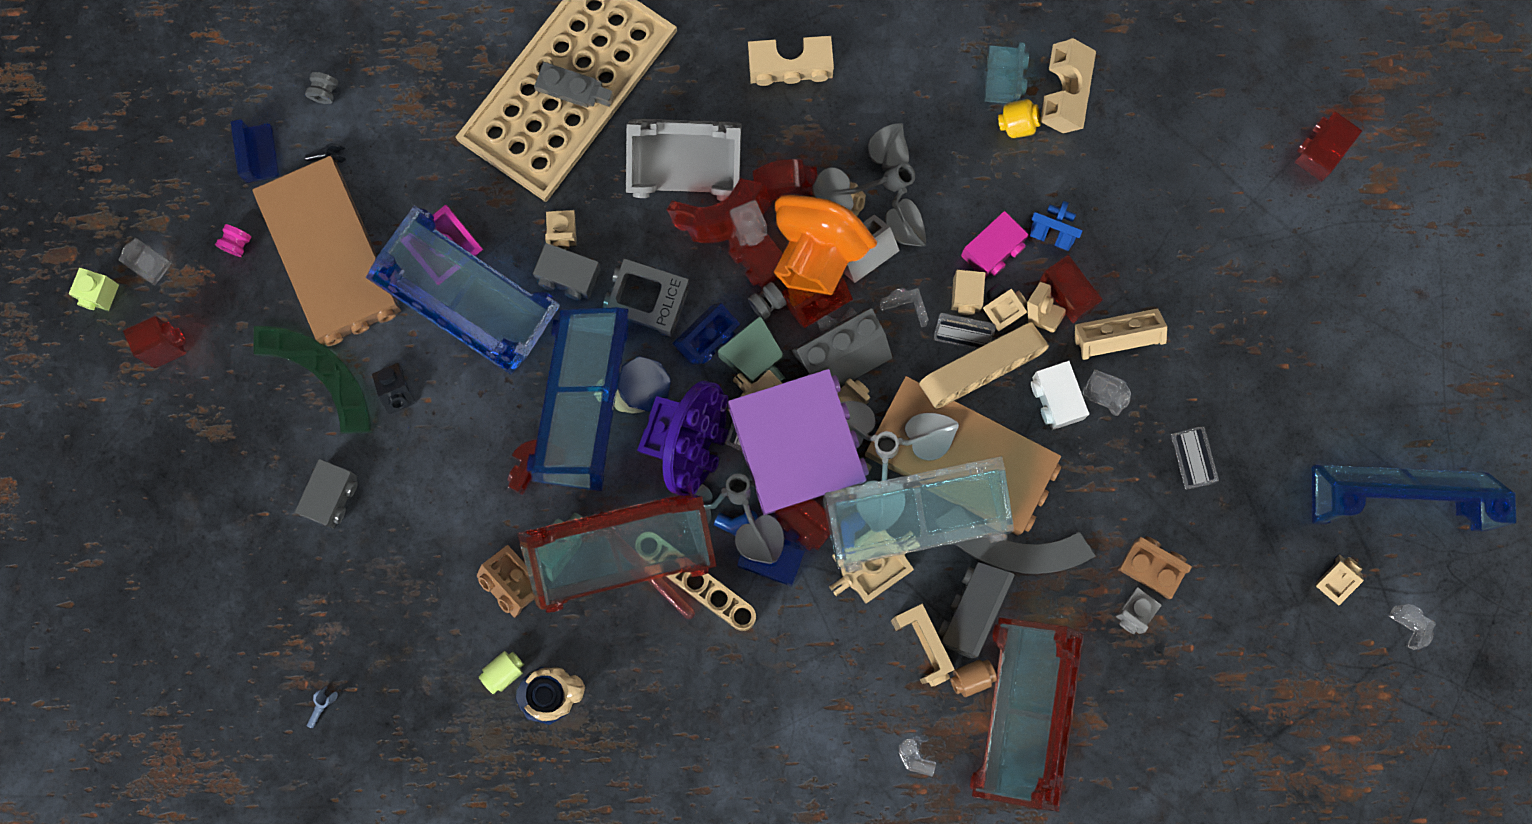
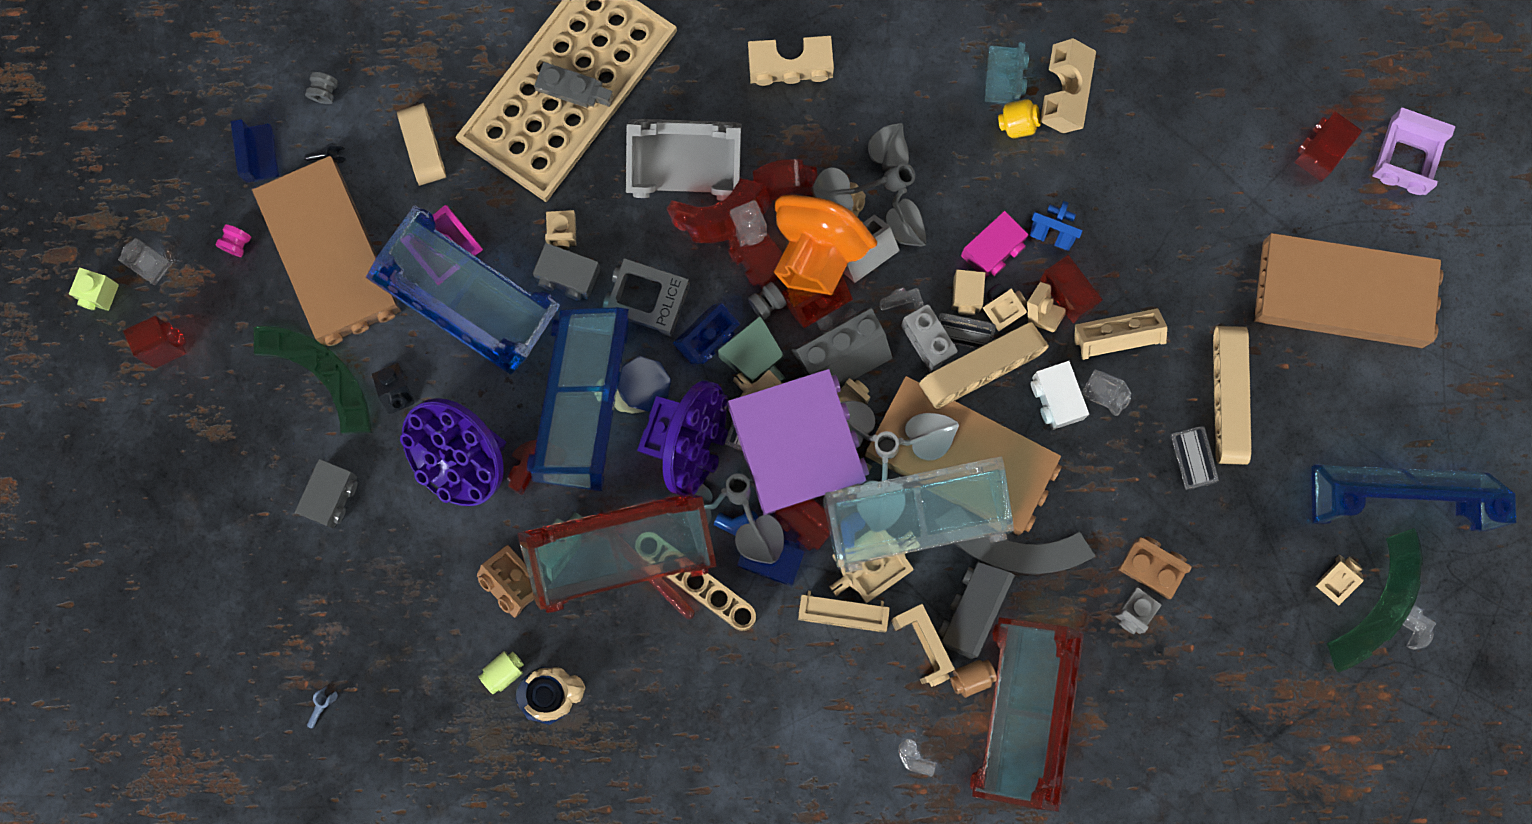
none -> tan beam [397,103,447,186]
none -> dark purple bracket [400,398,507,506]
none -> tan container [798,590,890,633]
none -> light grey bracket [901,305,957,373]
none -> tan beam [1213,326,1251,465]
none -> medium nougat brick [1254,233,1443,348]
none -> clear green tile [1327,528,1423,673]
none -> lavender window [1372,108,1455,195]

